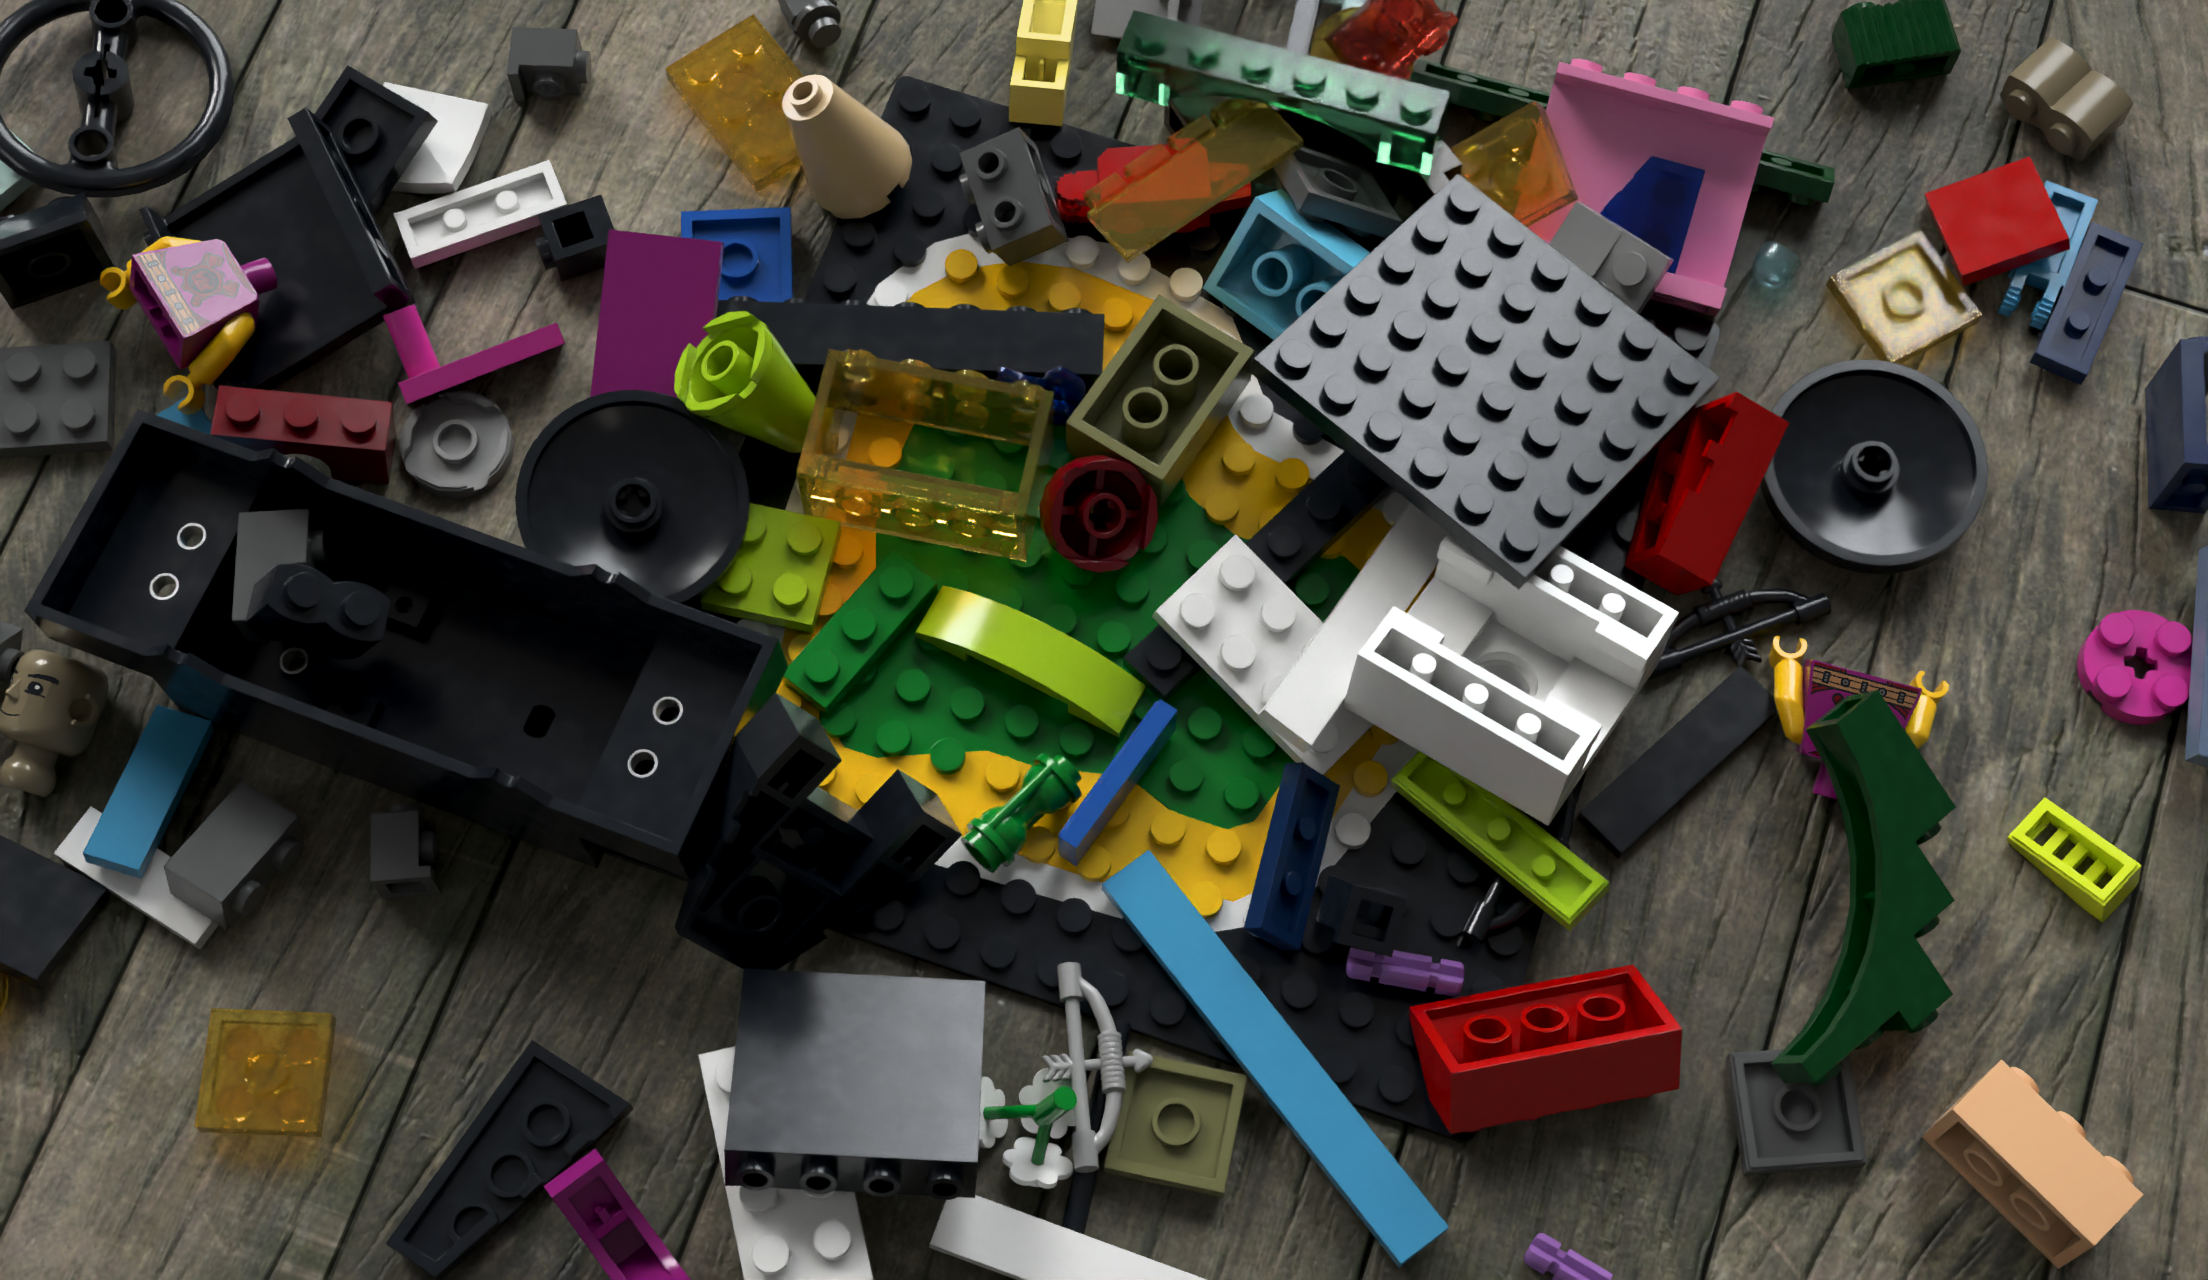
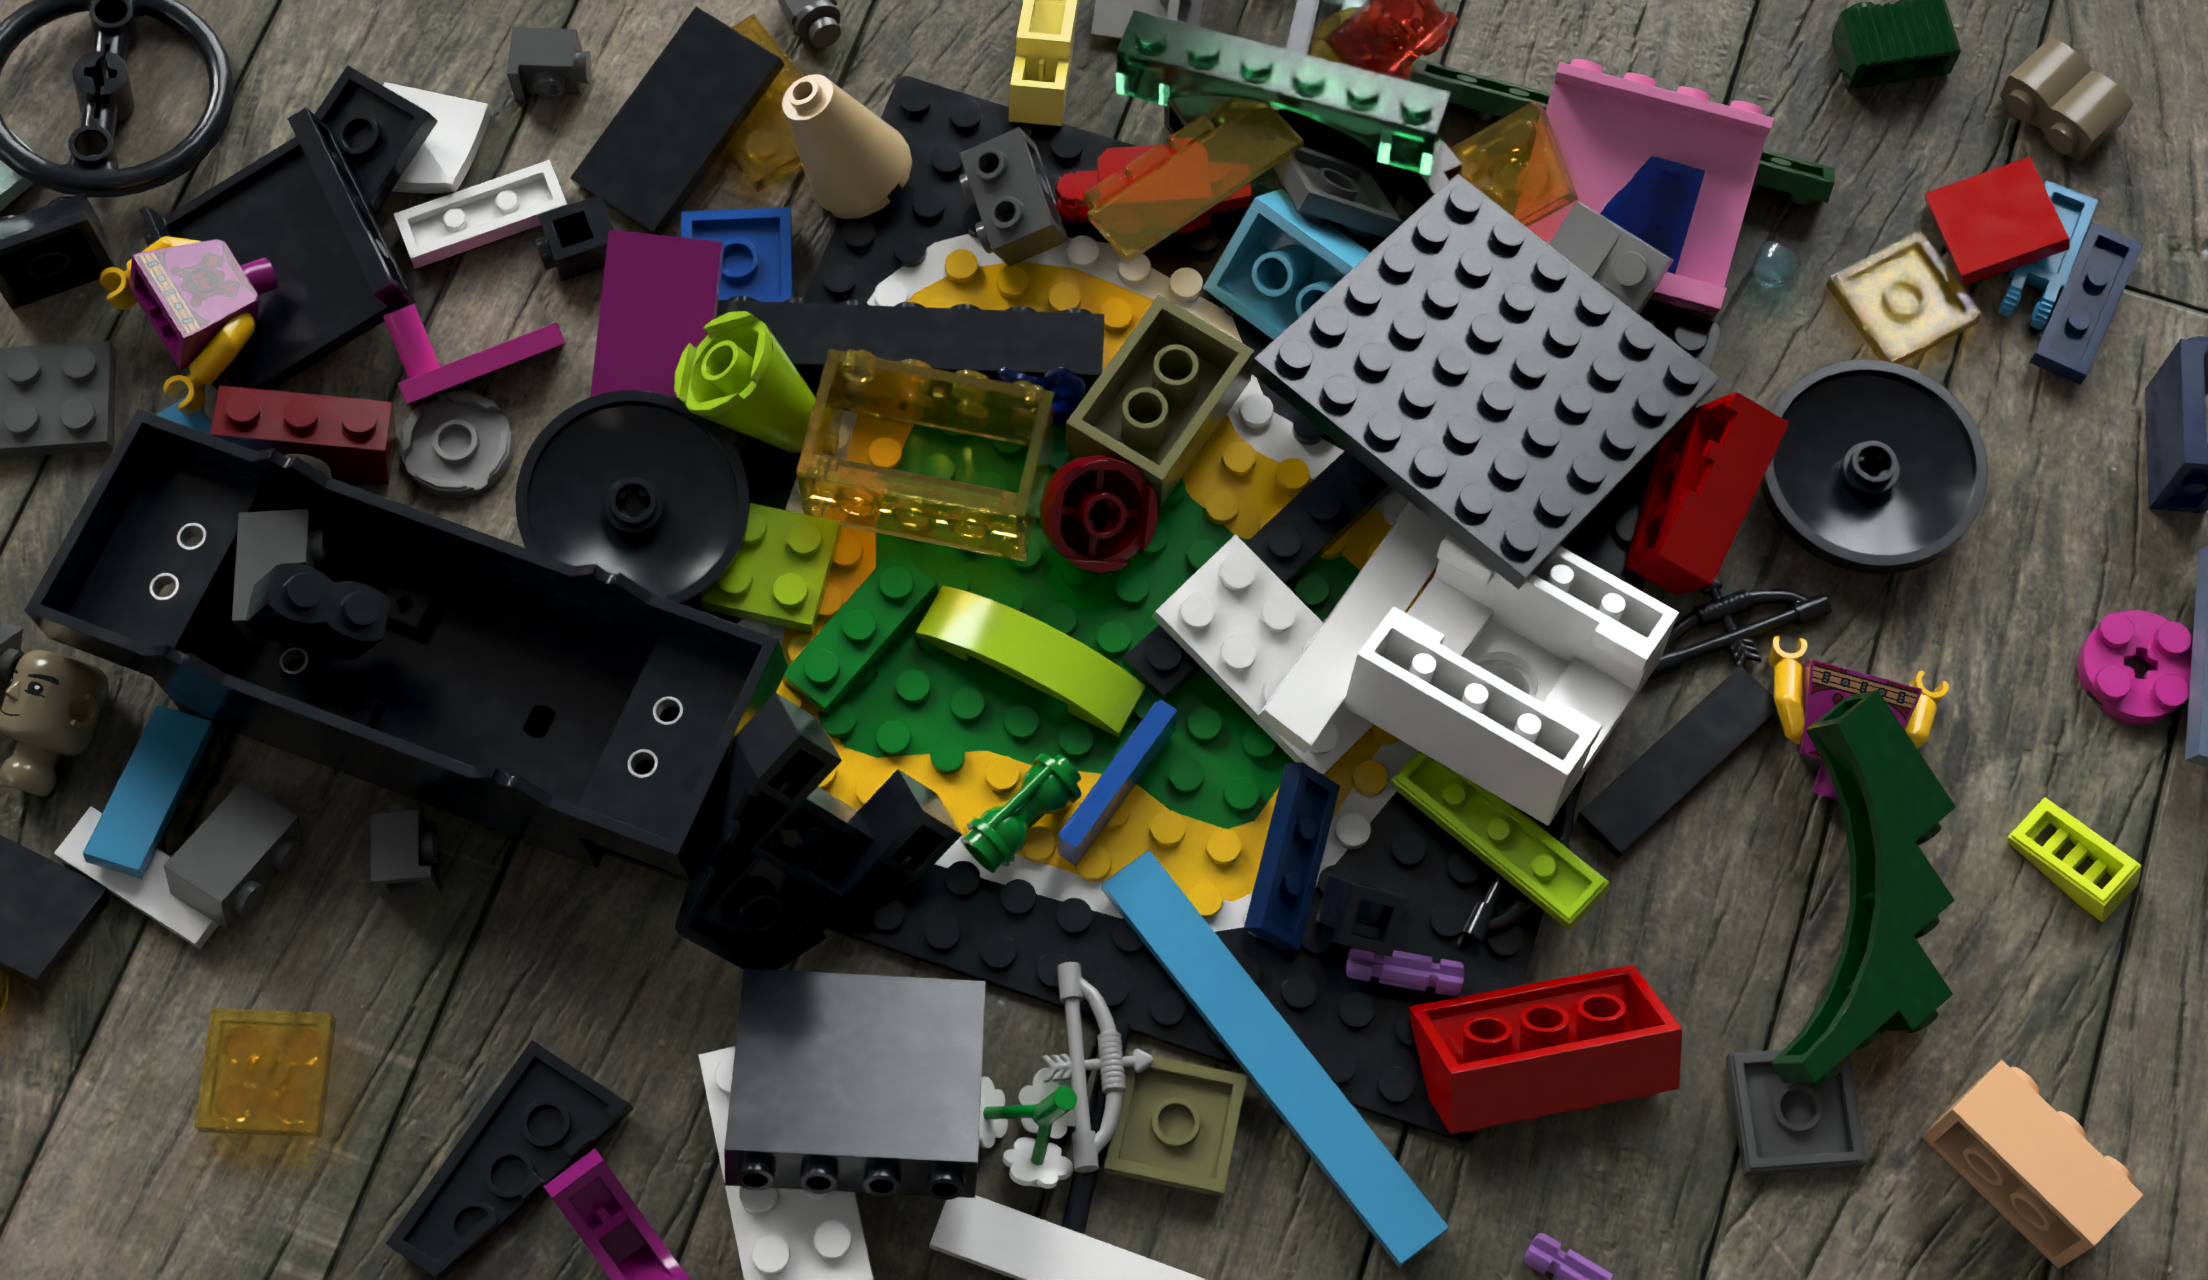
none -> black tile [570,6,785,235]

